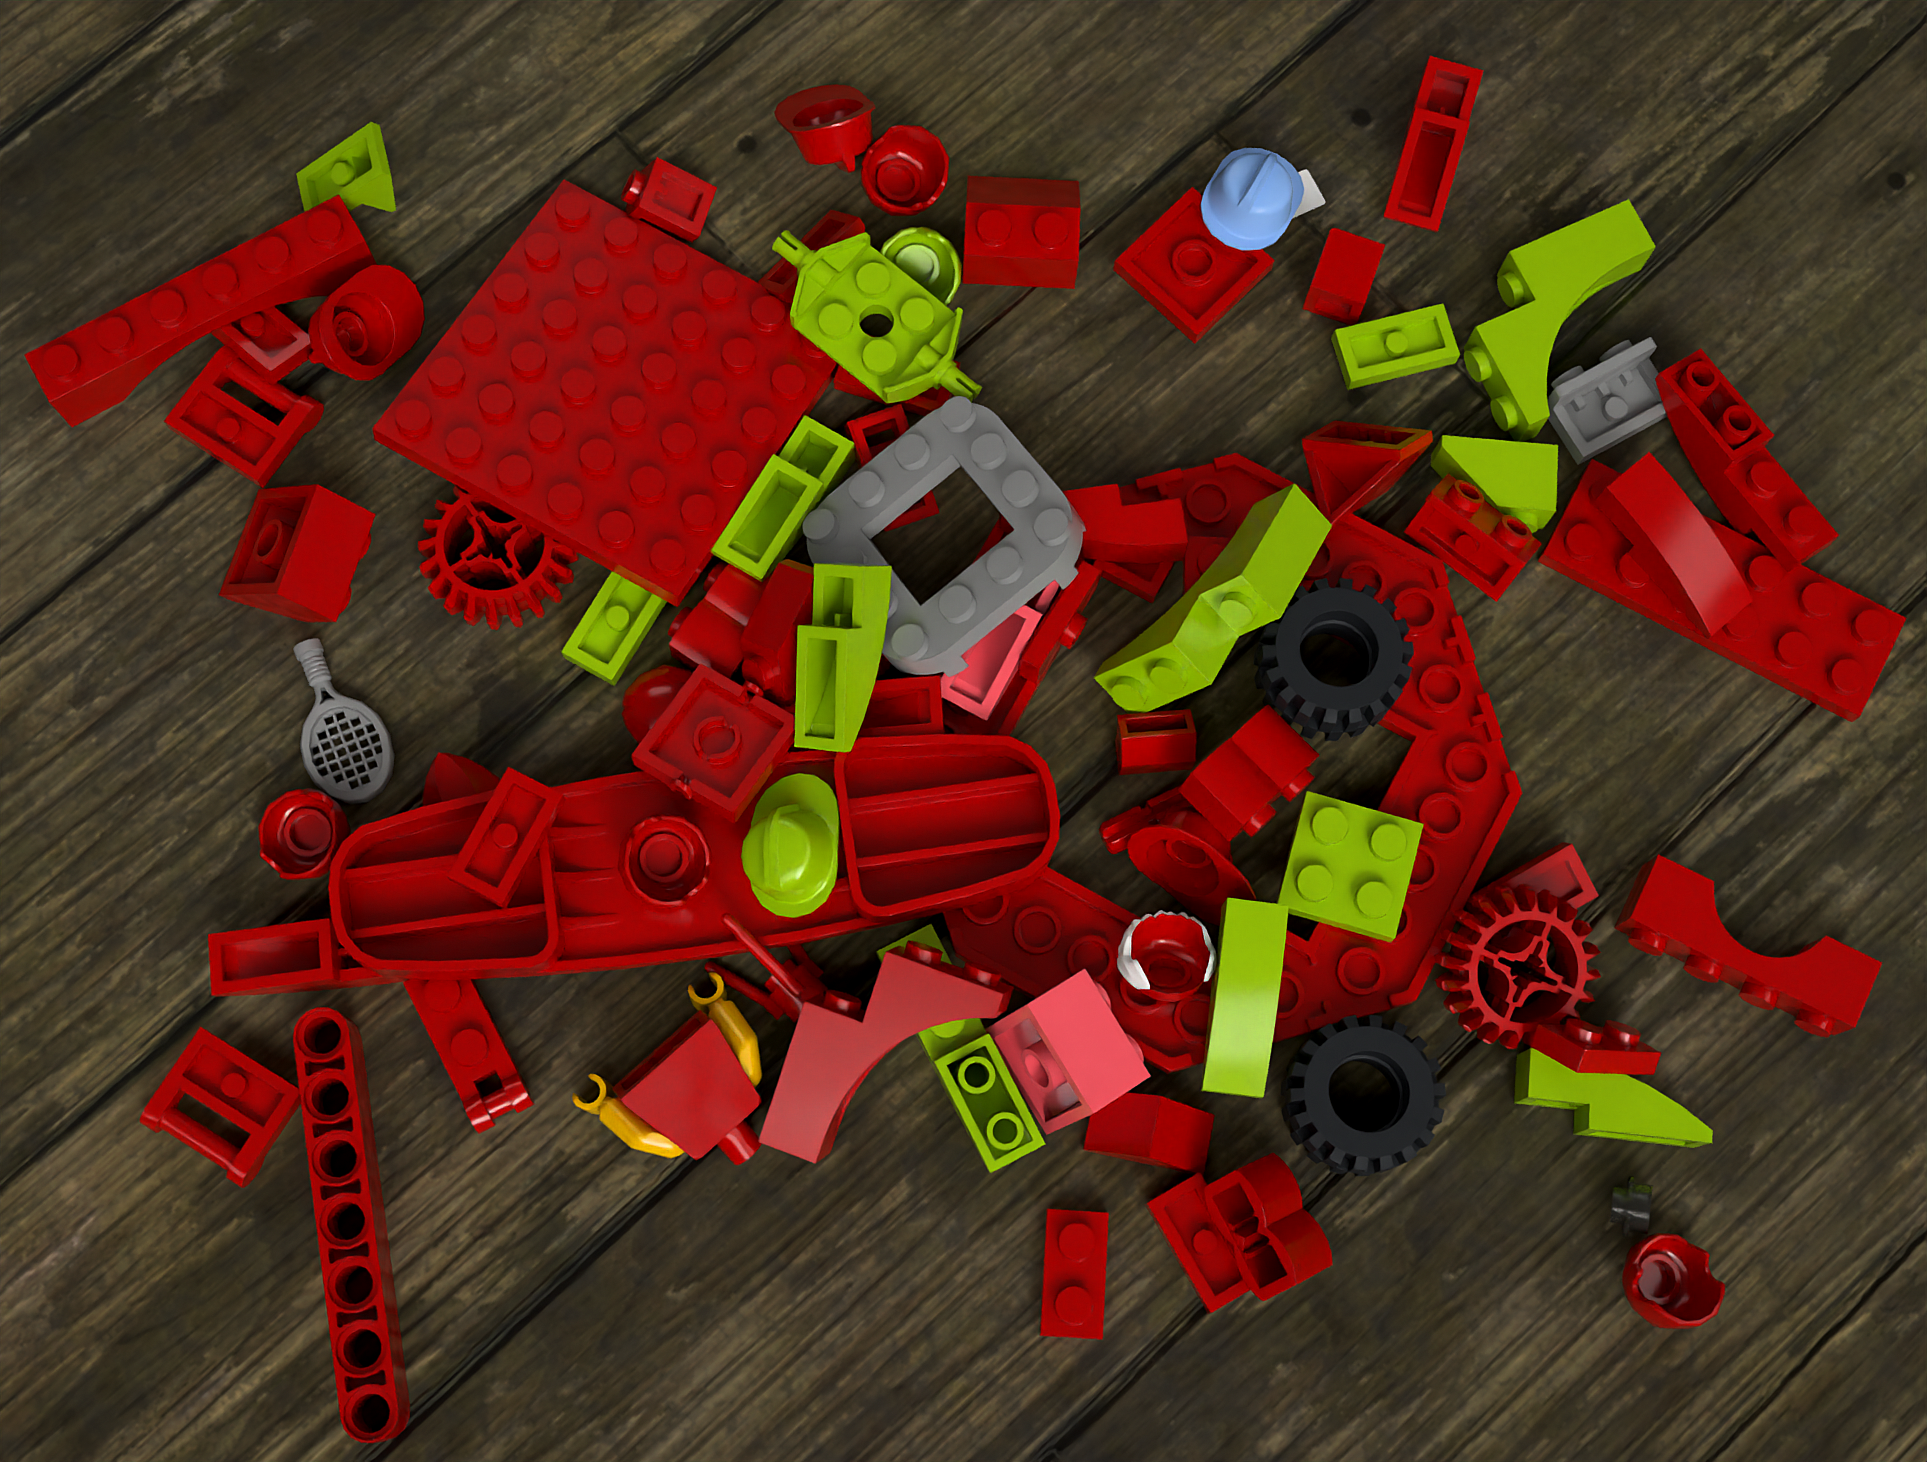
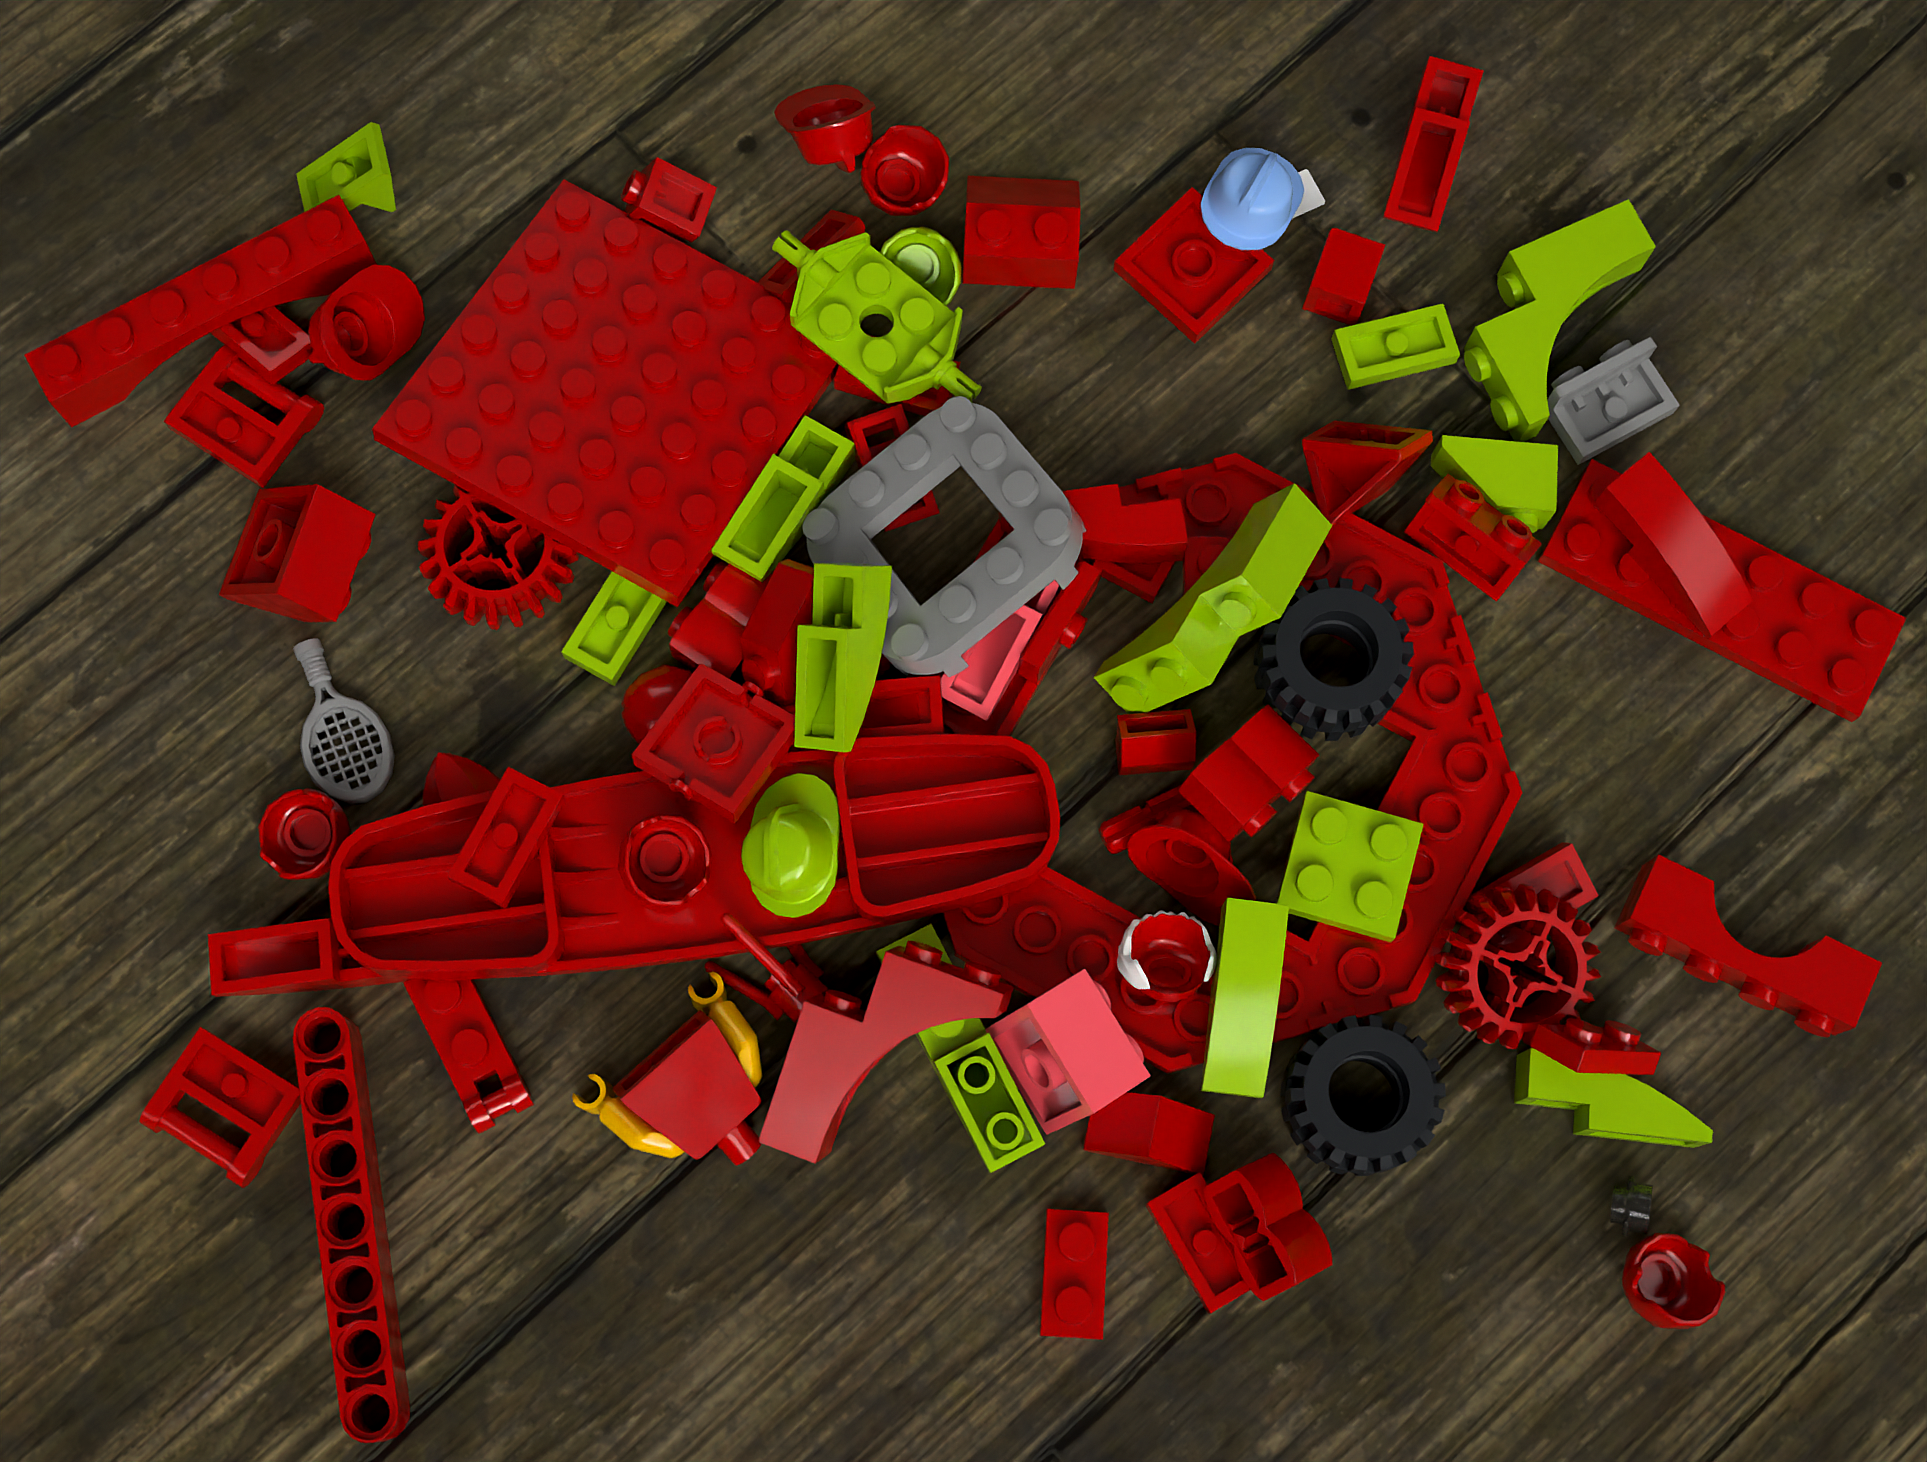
red slope [1655,348,1839,572] -> none

